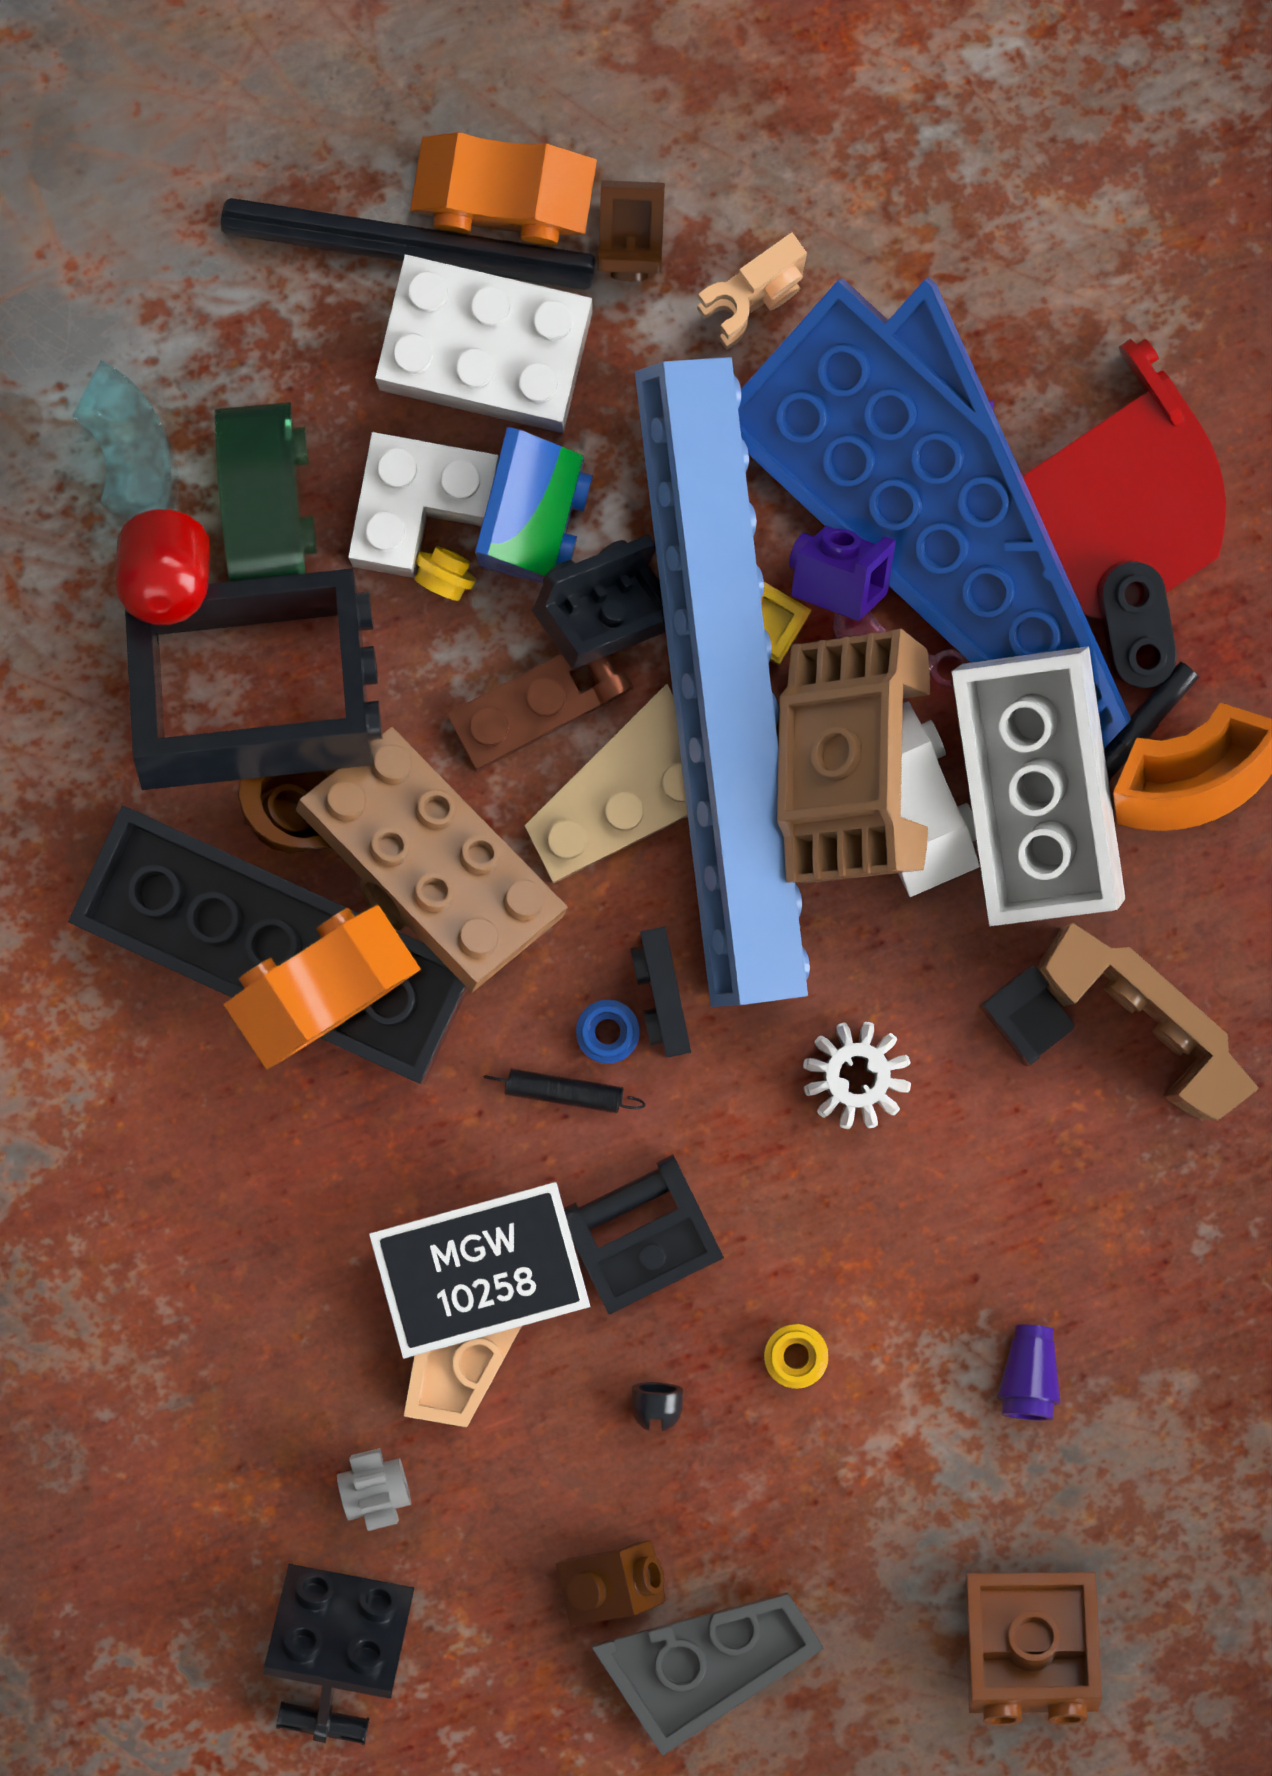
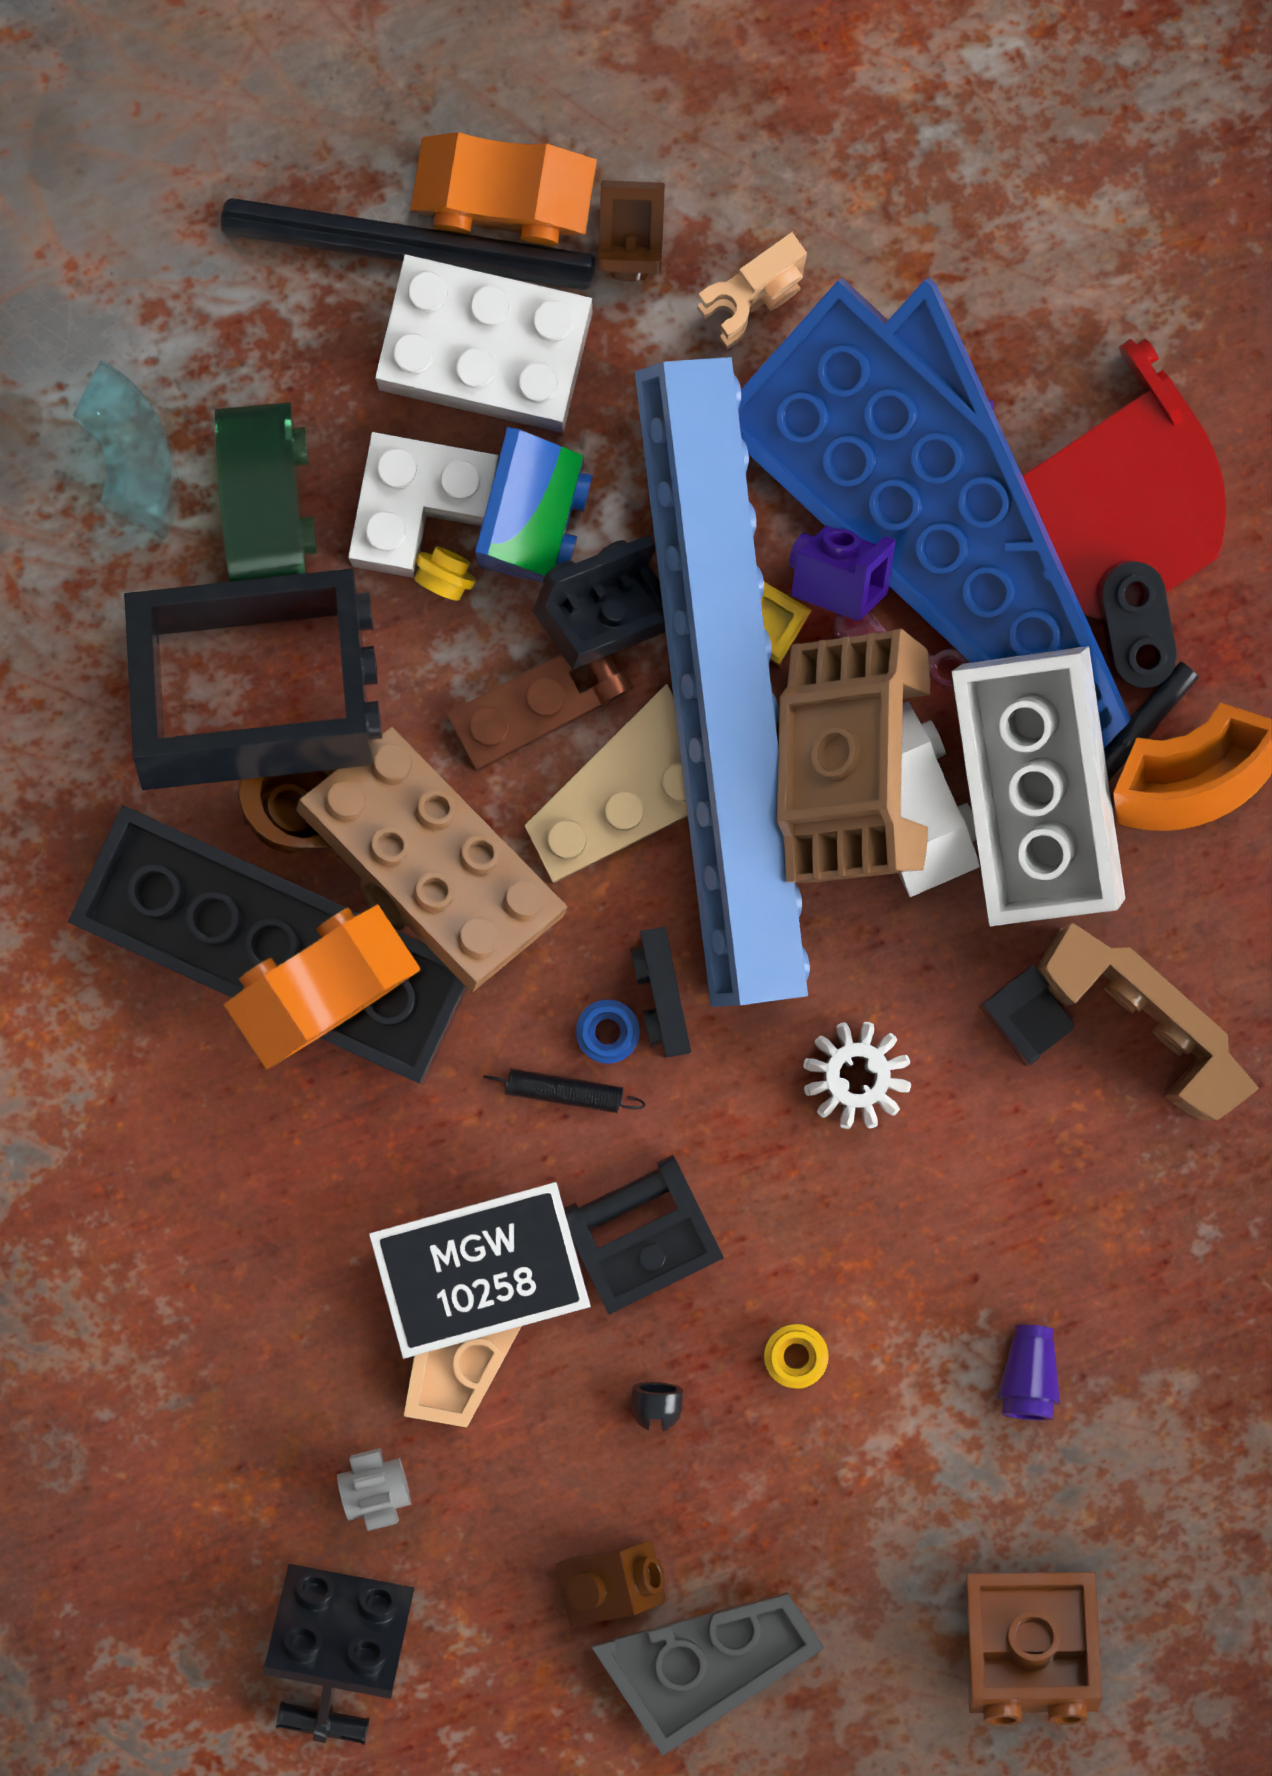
red helmet [115,509,210,625] -> none

